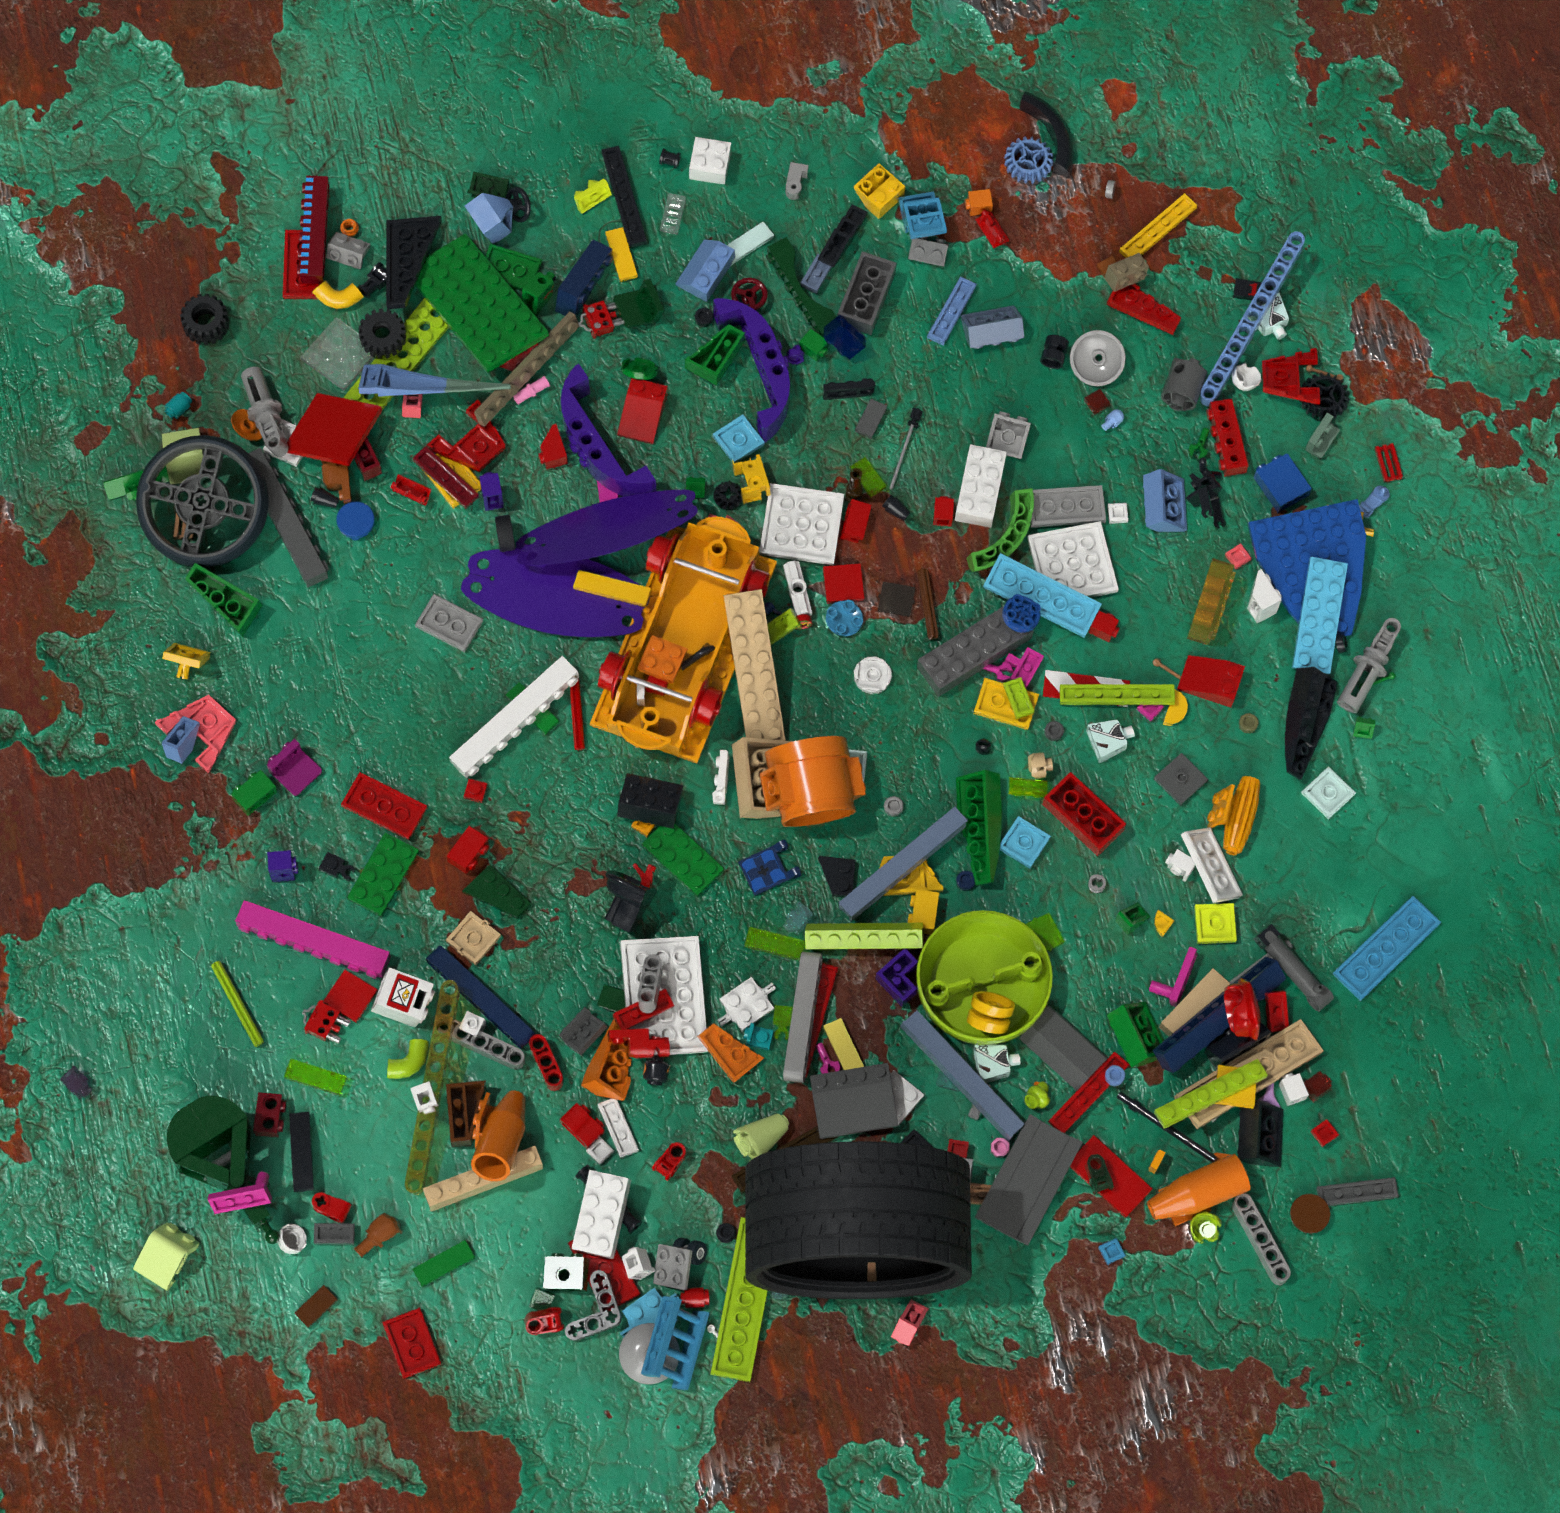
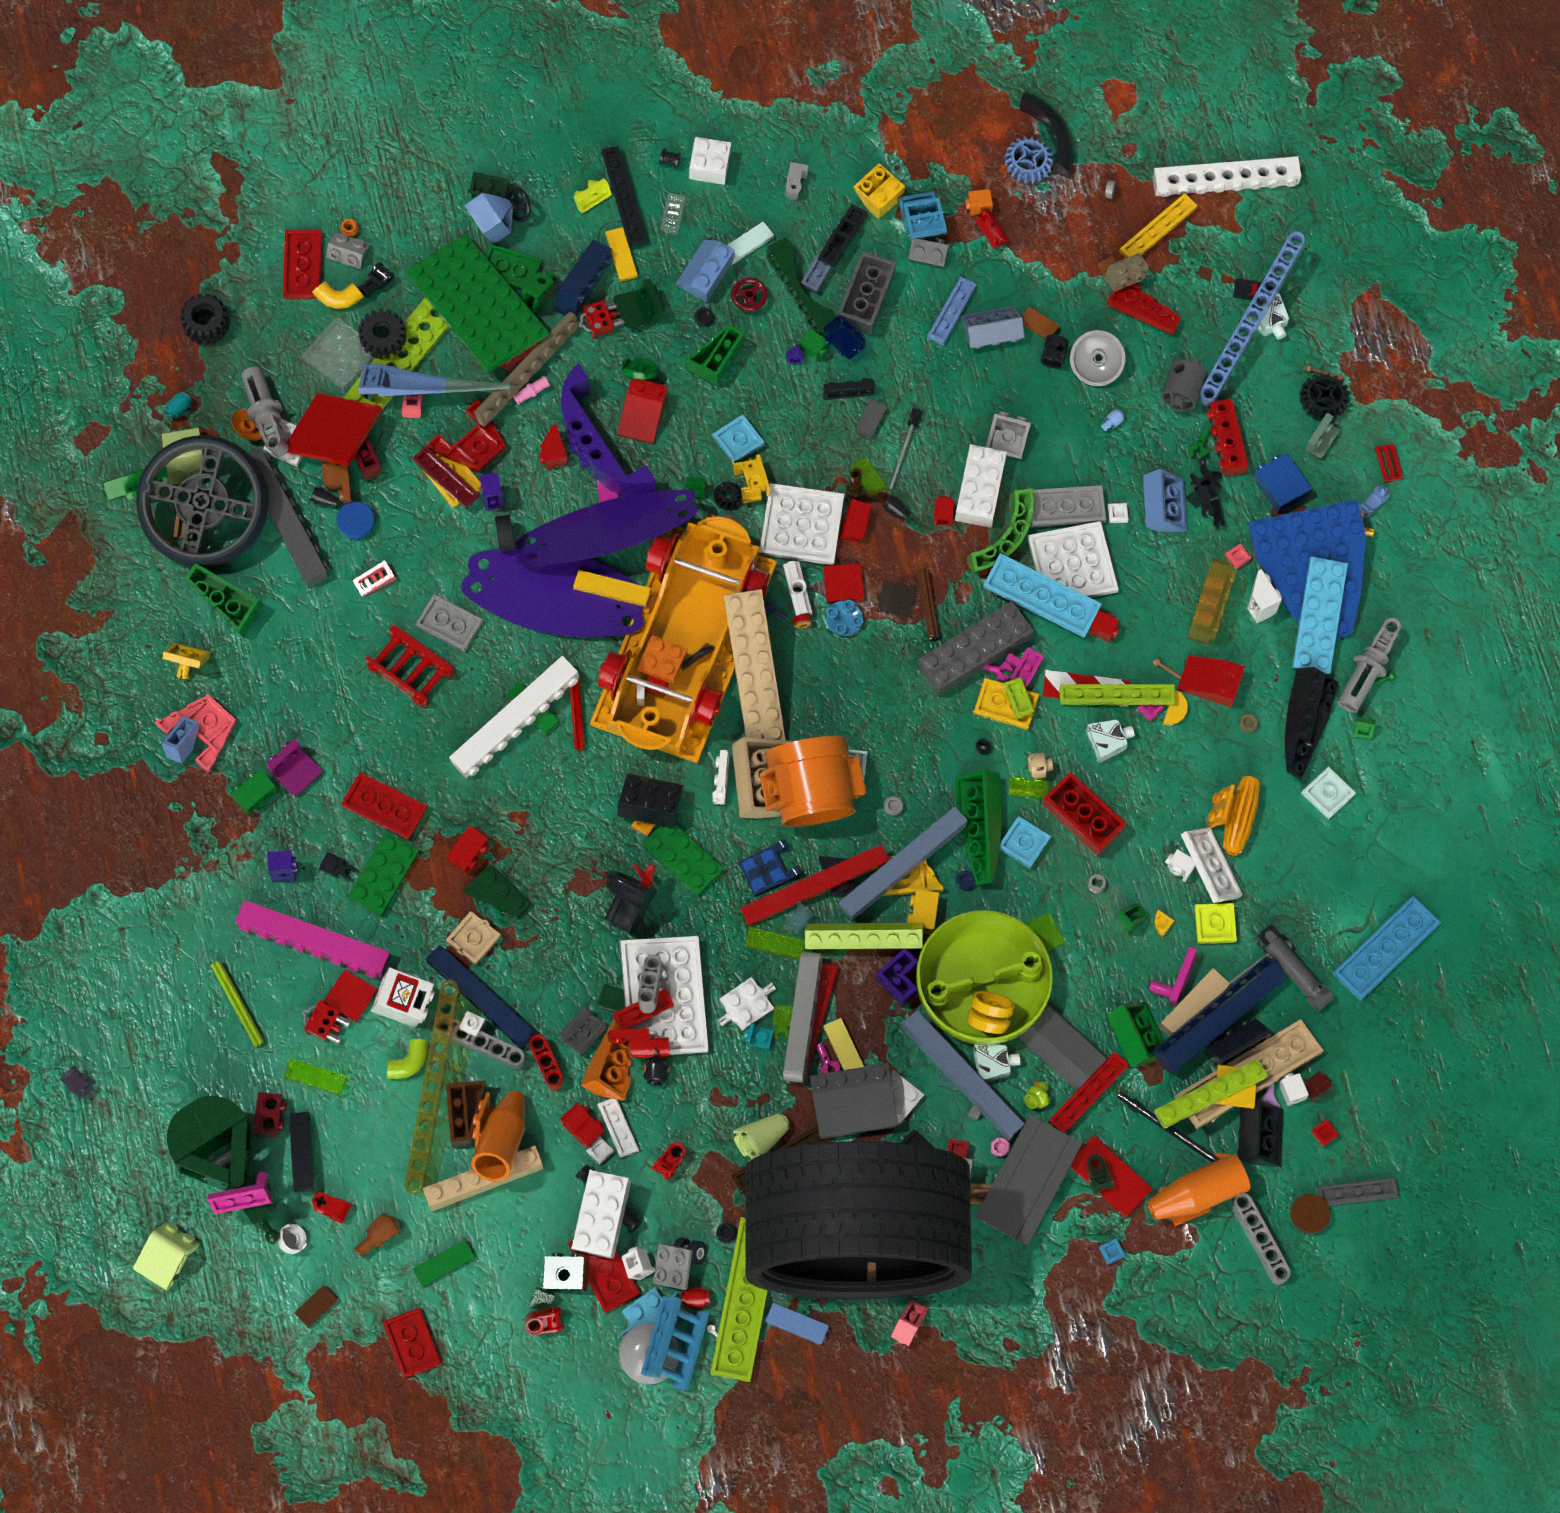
dark red brick [297,176,330,284] -> none
dark grey plate [314,1223,355,1245] -> none
black wing [386,216,442,310] -> none
red hinge [391,474,432,506] -> none
white brick [410,1082,439,1114] -> none
red plate [464,779,488,803] -> none
beam [565,1270,622,1341] -> none
orange wing [697,1023,764,1083] -> none
dark purple slope [713,298,790,442] -> none
lime plate [767,608,801,645] -> none
white tile [854,656,892,694] -> none
blue tile [1002,594,1041,633] -> none
dark grey tile [1044,721,1064,741] -> none
clear red plate [1084,389,1110,415] -> none
medium blue tile [1105,1065,1125,1086] -> none
light orange tile [1148,1150,1166,1174] -> none
dark grey plate [1154,753,1208,806] -> none
lime hair [1189,1211,1222,1244] -> none
red piece [1224,978,1260,1040] -> none
white hair [1231,363,1261,391] -> none
red wing [1262,348,1320,404] -> none
red plate [1265,990,1289,1032] -> none
black tile [1336,634,1348,653] -> none
none -> slope [353,561,397,596]
none -> red fence [365,624,455,708]
none -> red tile [740,844,889,927]
none -> medium blue tile [765,1303,829,1345]
none -> dark orange tile [1022,307,1060,340]
none -> white brick [1152,156,1301,197]

